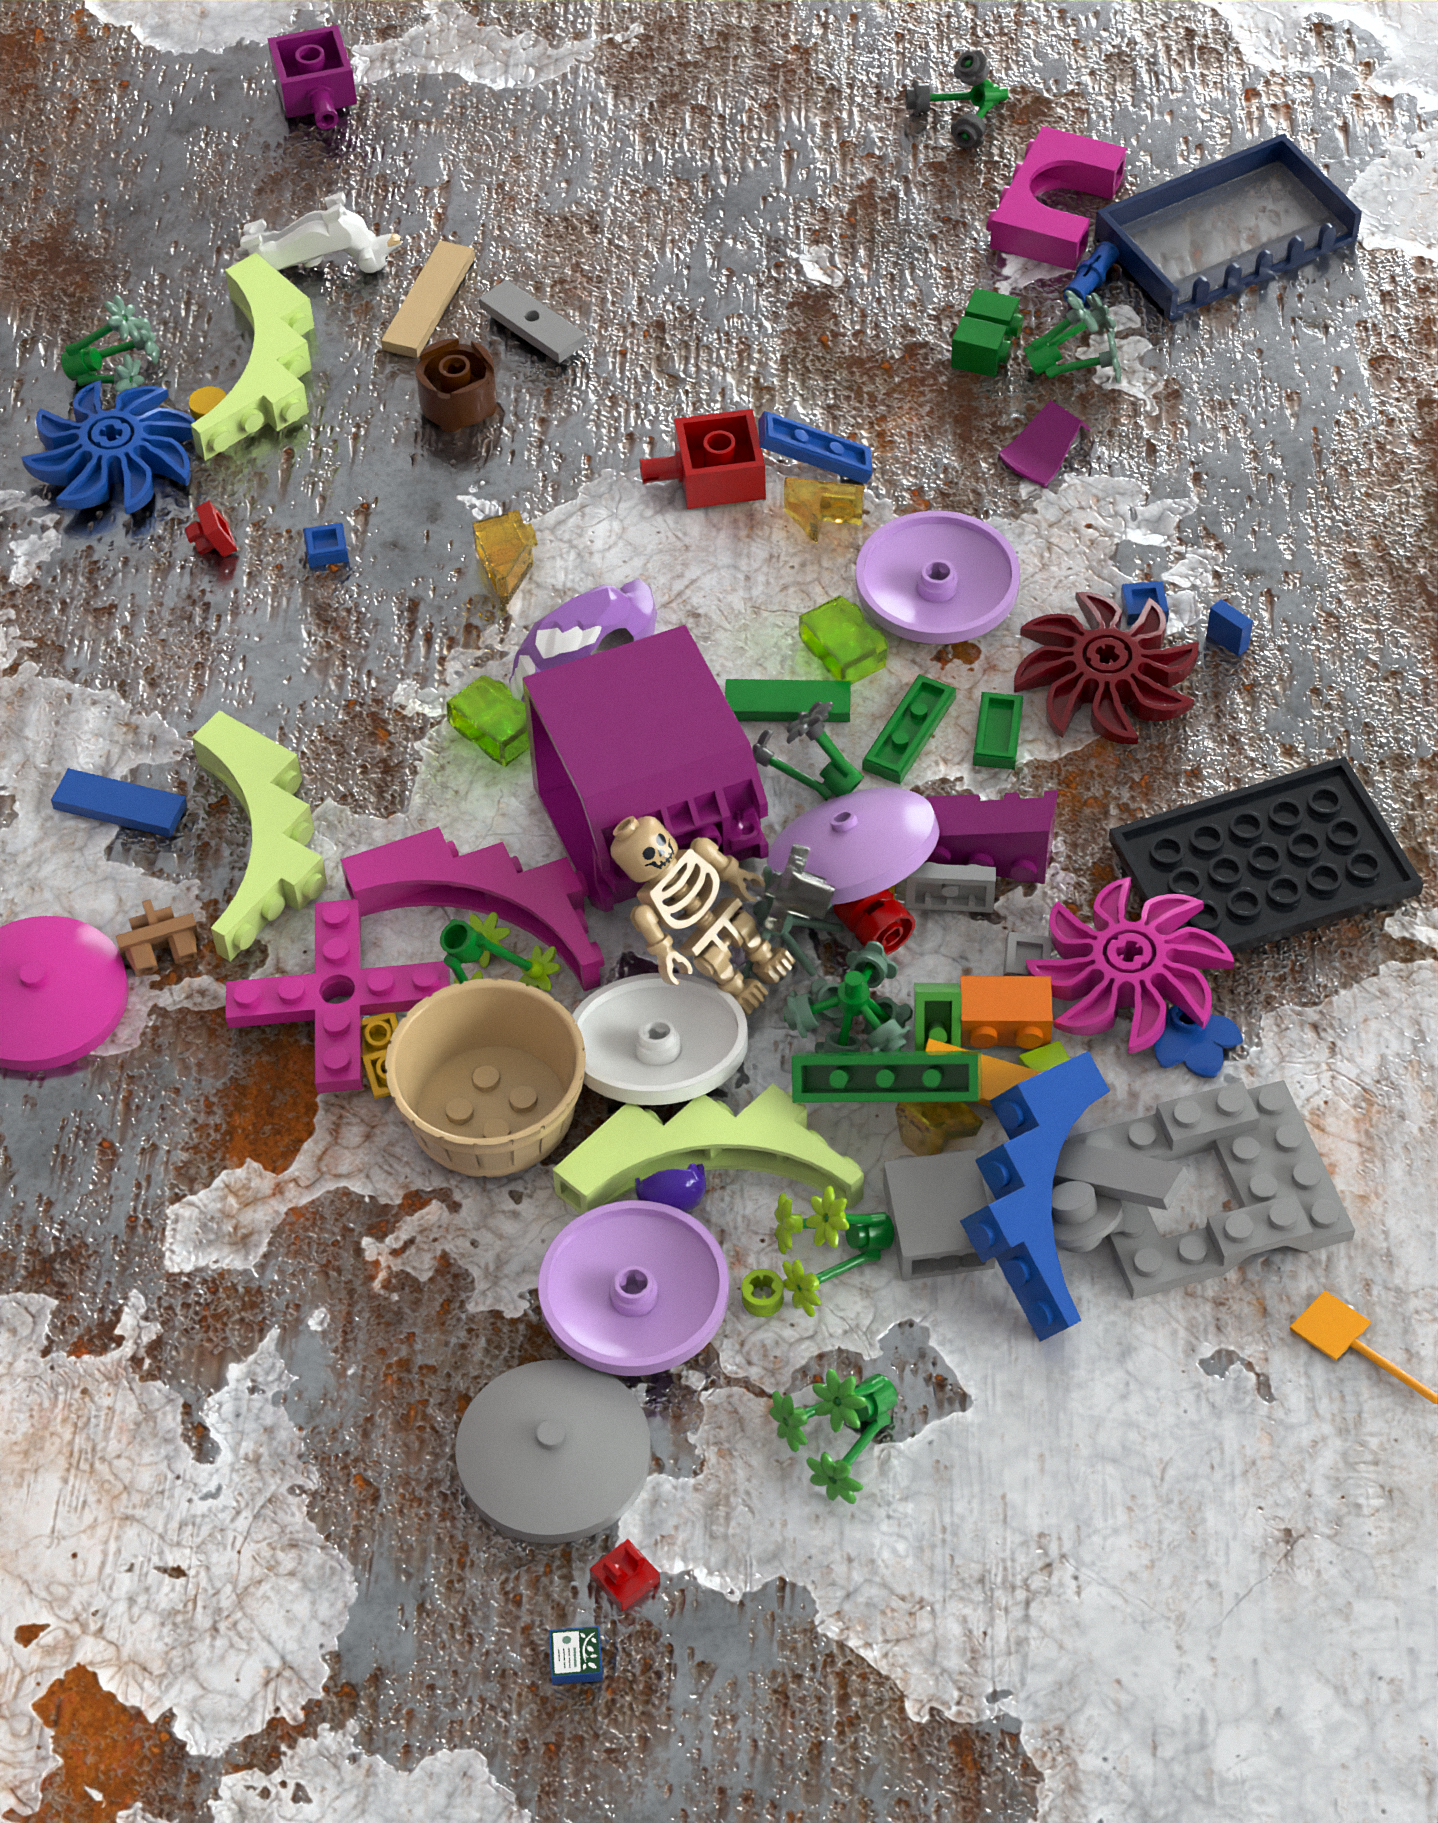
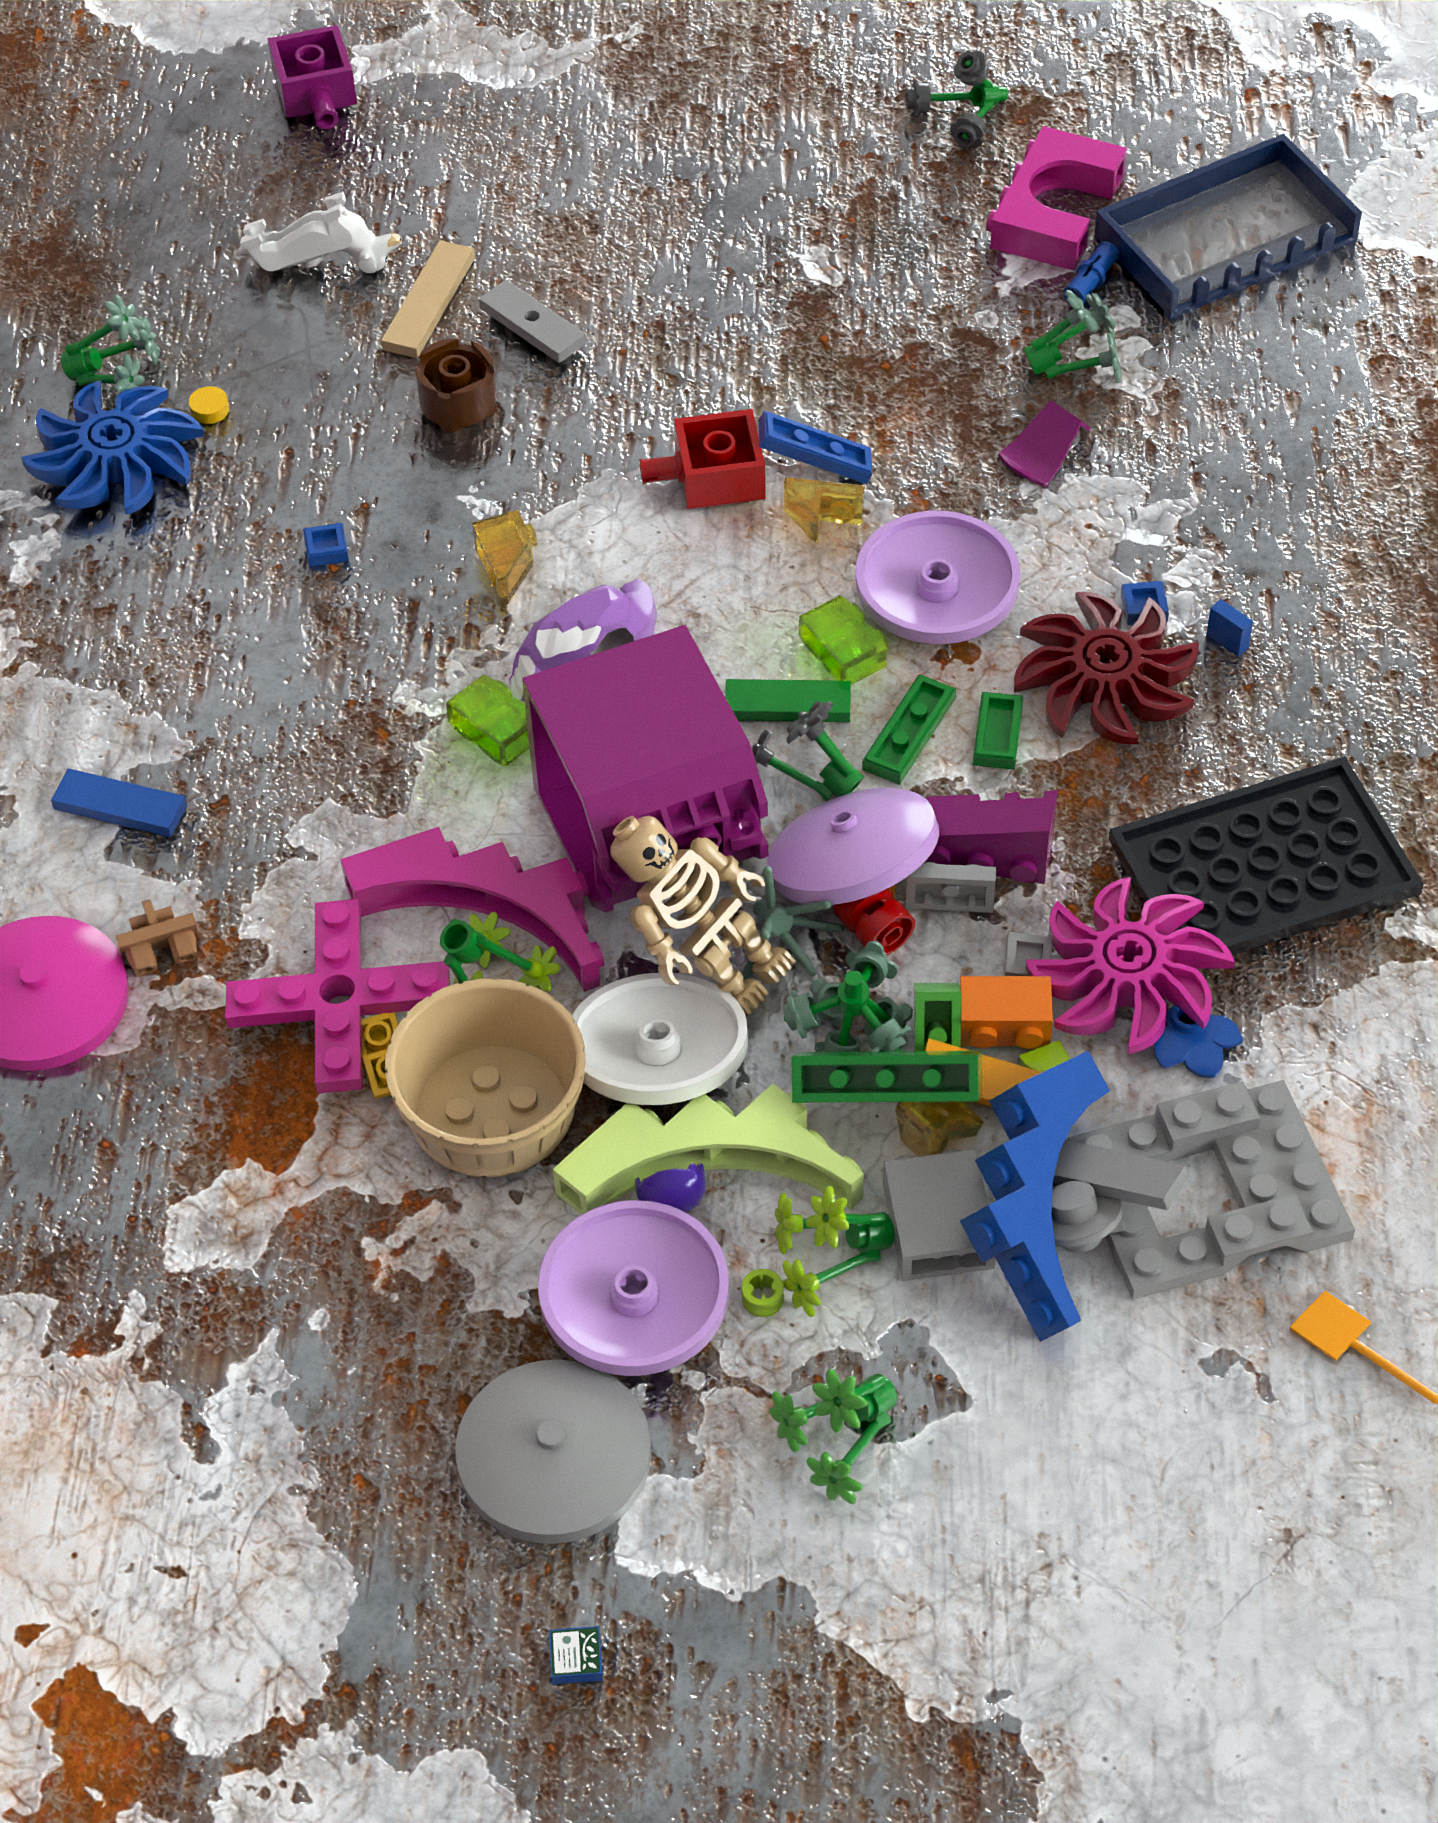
red tile [184,500,237,558] -> none
yellowish green arch [191,252,315,461] -> none
yellowish green arch [192,710,327,962] -> none
red tile [589,1539,660,1612] -> none
clear smoke plant [764,843,835,933] -> none
green piece [951,288,1024,378] -> none

